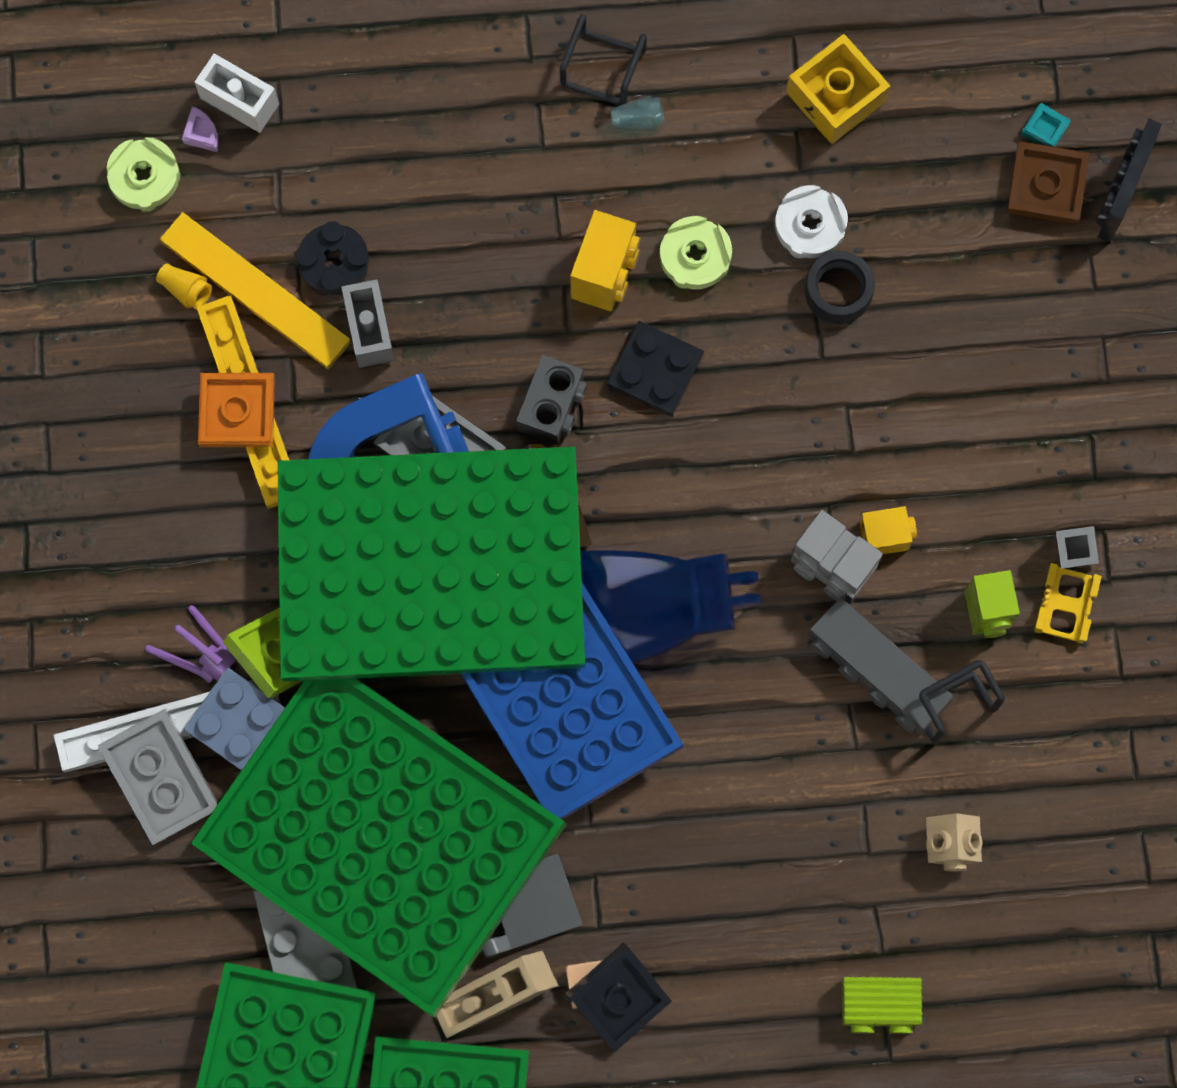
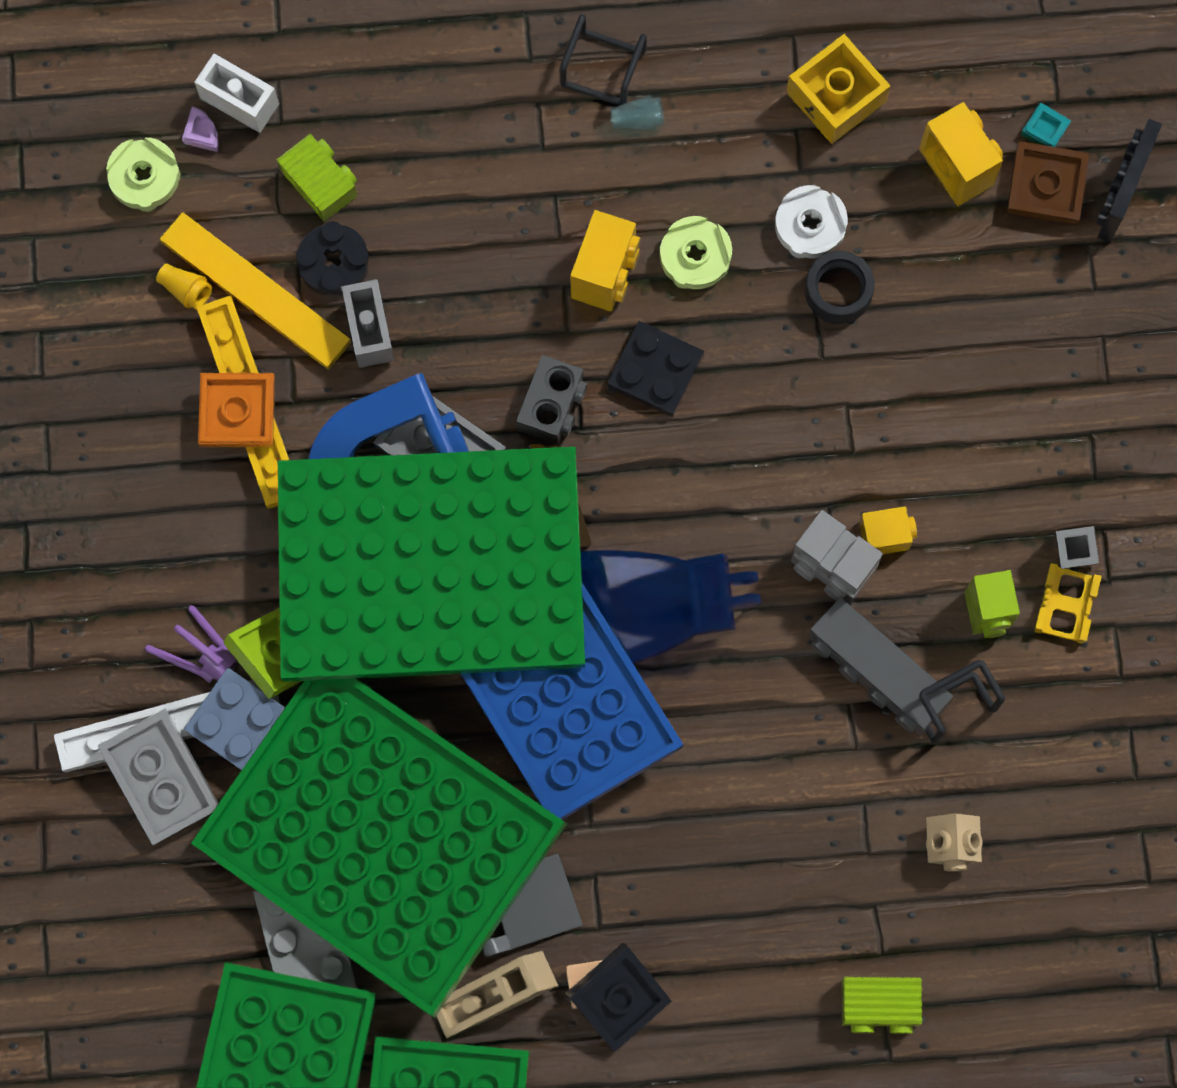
none -> lime brick [276,134,357,222]
none -> yellow brick [919,102,1003,207]

